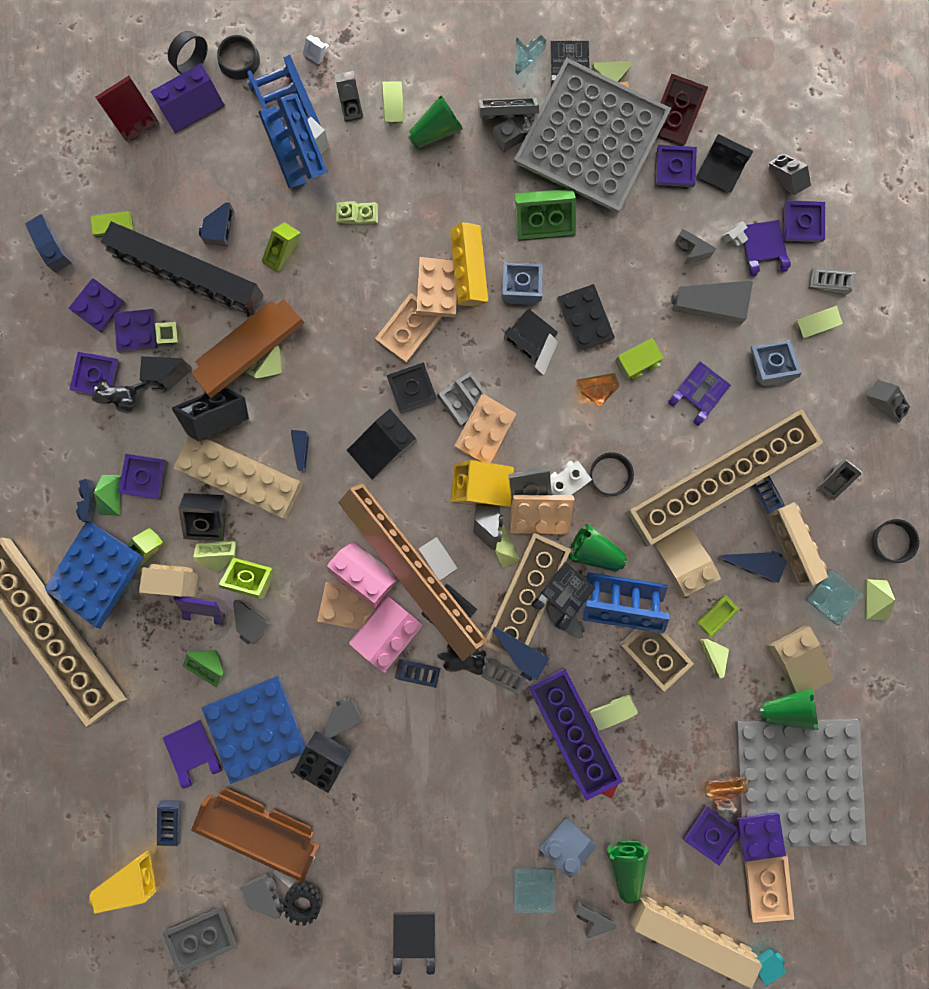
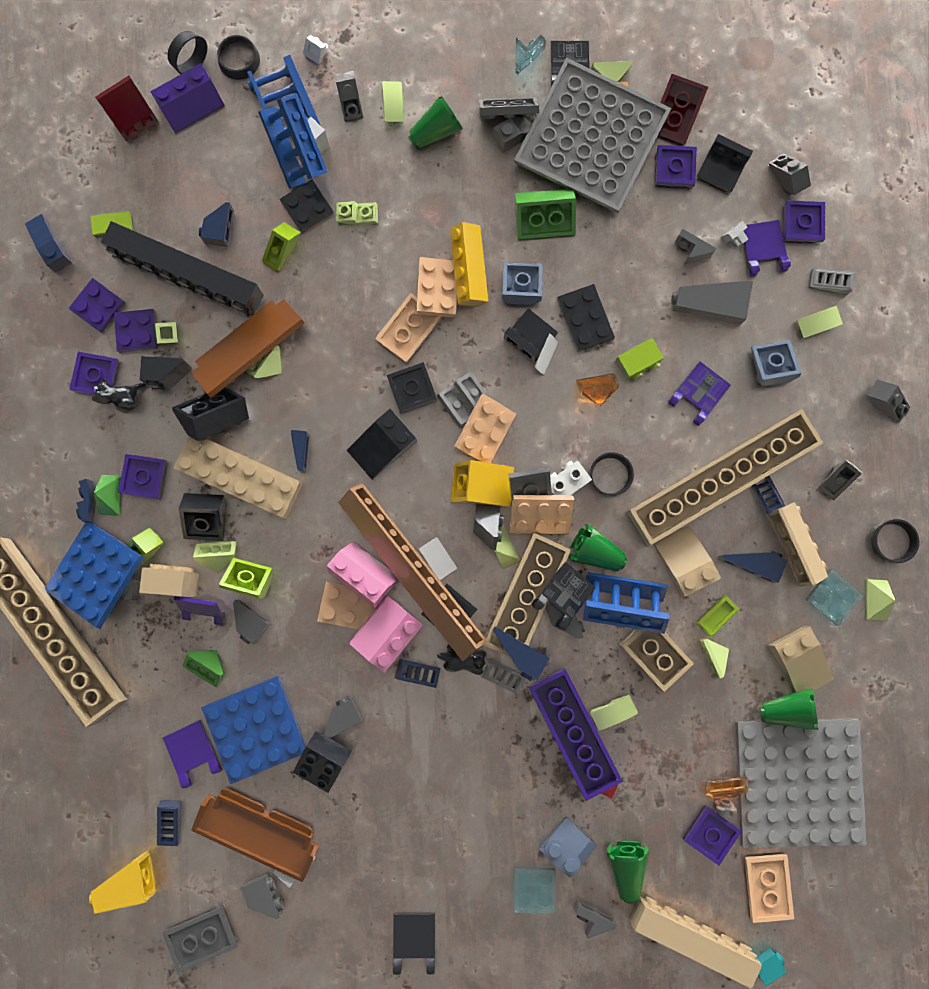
black tyre [283,882,322,926] -> none
dark purple plate [736,812,786,862] -> none
none -> black plate [280,179,334,233]

